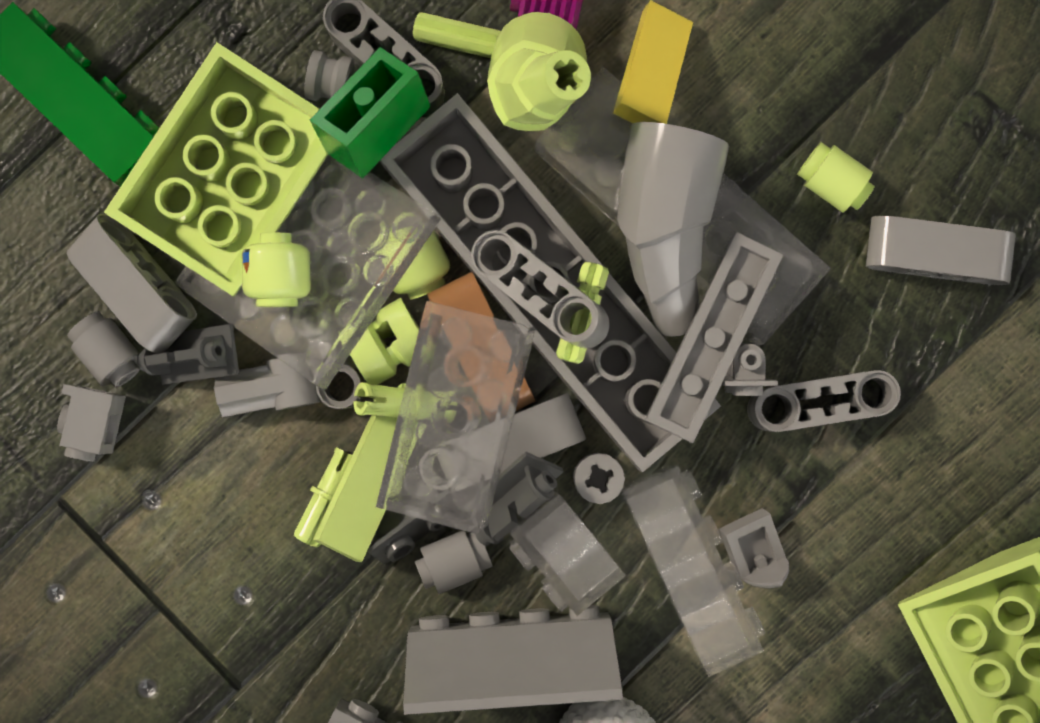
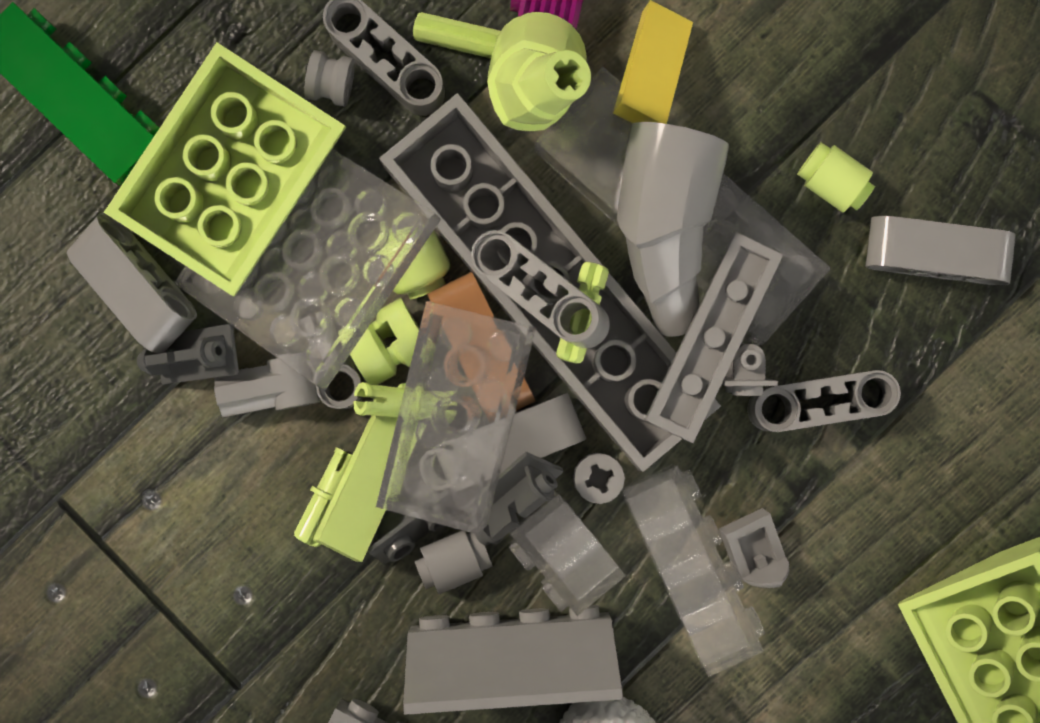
light grey brick [57,384,126,462] -> none
light grey brick [67,312,140,388] -> none
yellowish green head [242,232,311,307] -> none
green brick [310,47,431,179] -> none

